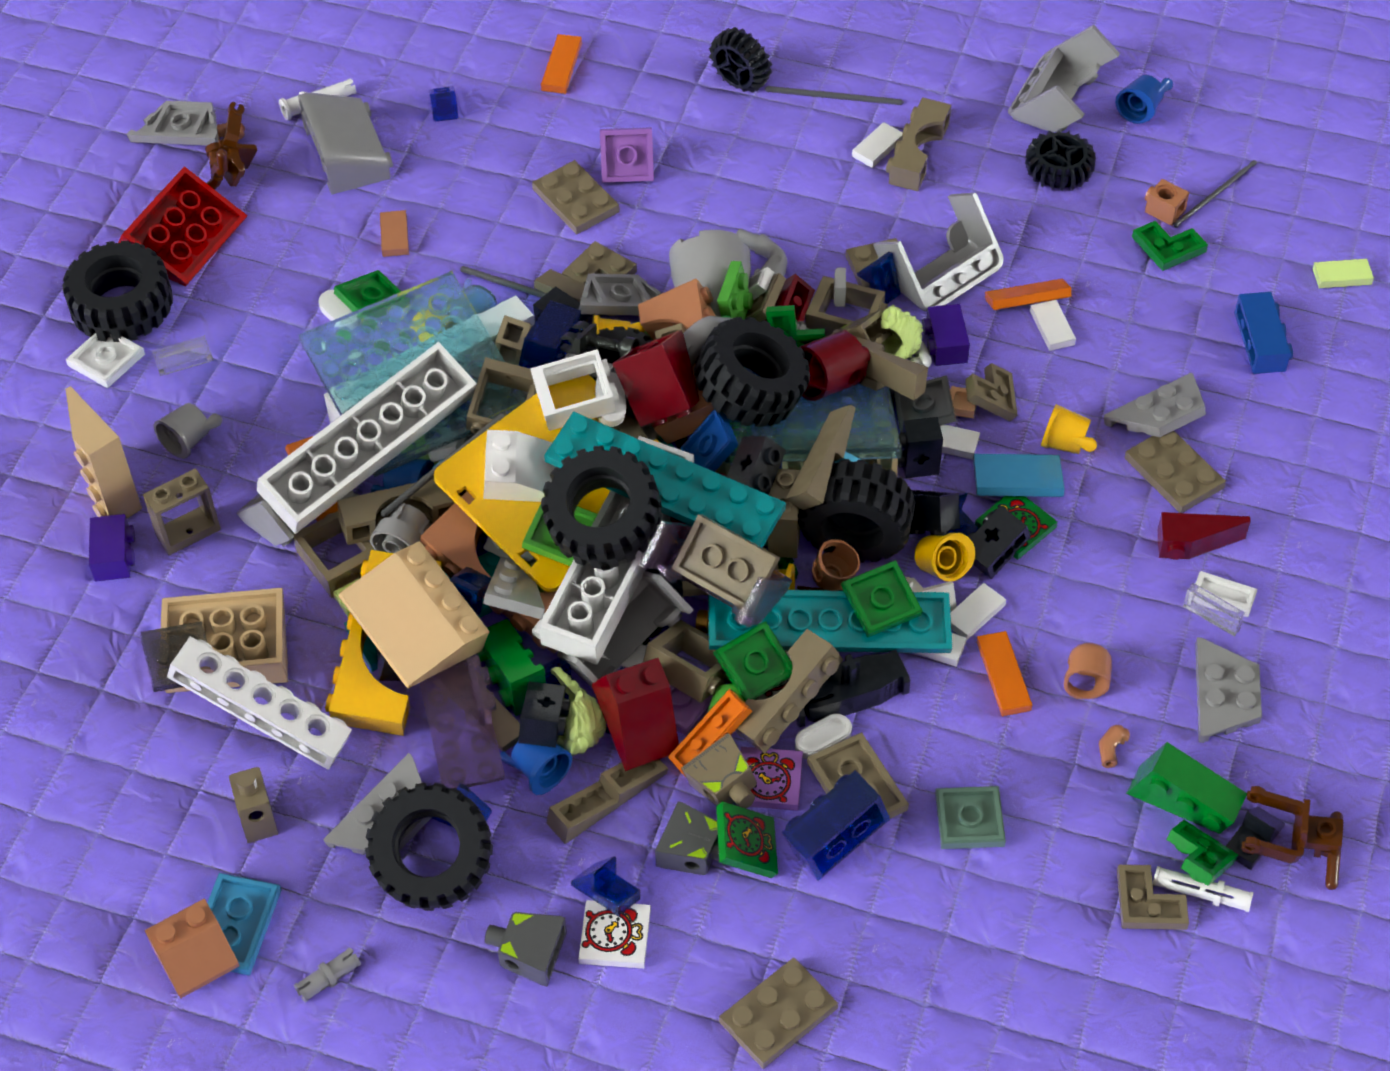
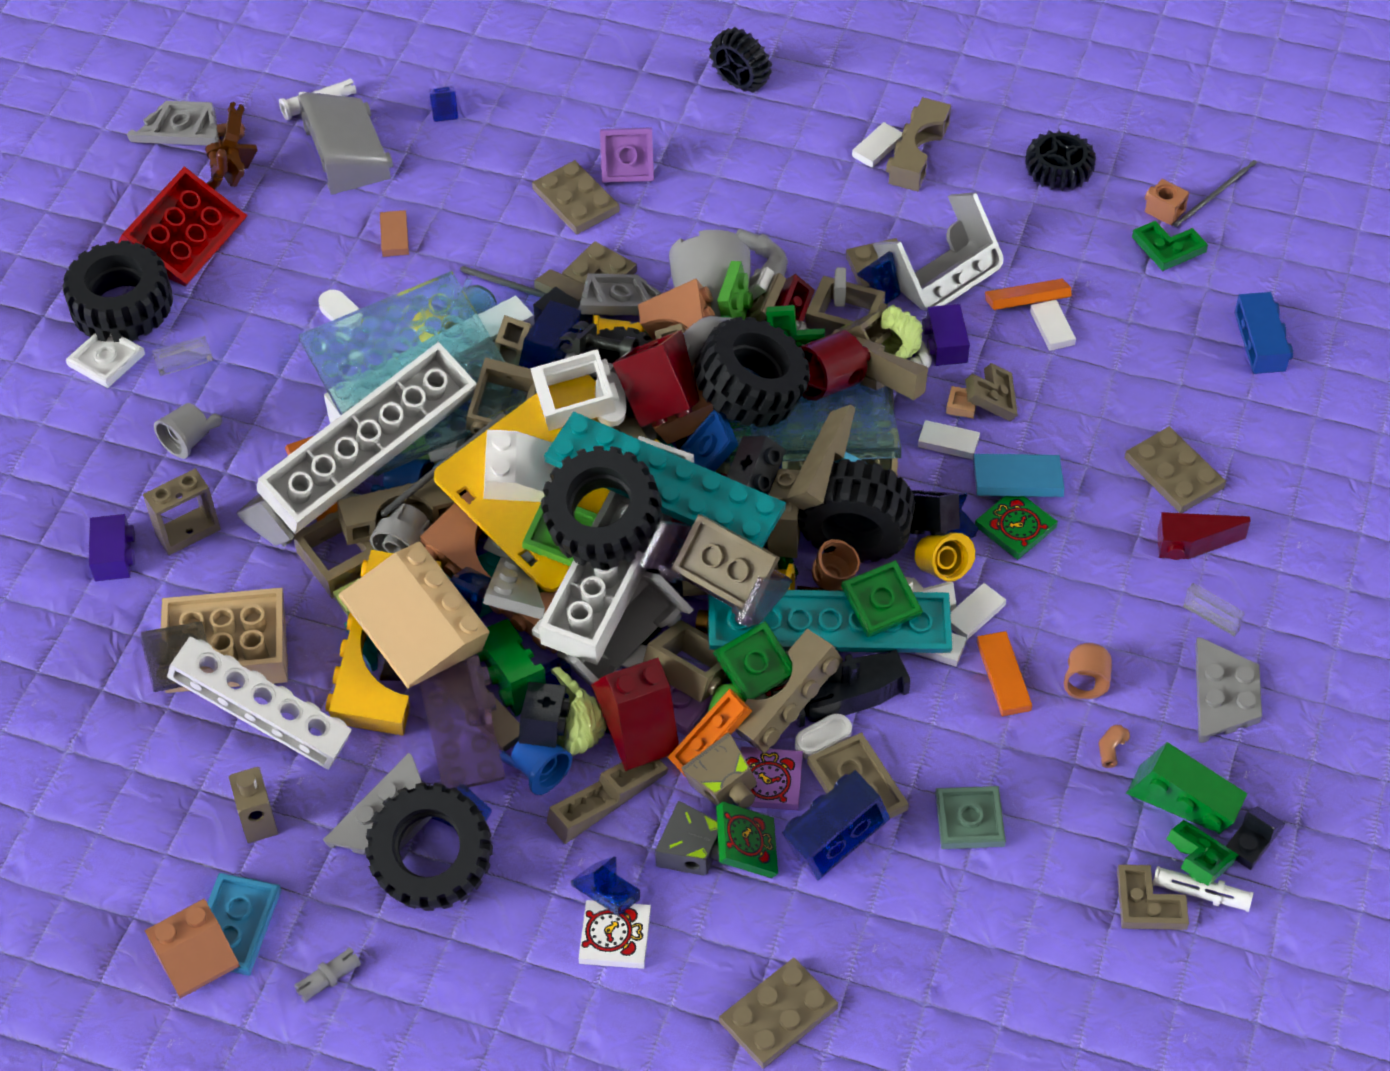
tan slope [65,386,142,518] -> none
green tile [334,270,410,324] -> none
dark grey torso [485,912,567,987] -> none
orange tile [541,34,582,94] -> none
dark grey axle [765,86,904,105] -> none
dark grey tile [893,375,957,432] -> none
black brick [898,417,943,478] -> none
black brick [968,506,1031,579] -> none
light grey windscreen [1008,25,1120,133] -> none
yellow hat [1041,404,1097,454] -> none
light grey wing [1104,373,1206,437] -> none
blue hat [1115,75,1173,124] -> none
white tile [1190,571,1258,617] -> none
reddish brown piece [1242,786,1344,890] -> none
yellowish green tile [1313,259,1374,288] -> none

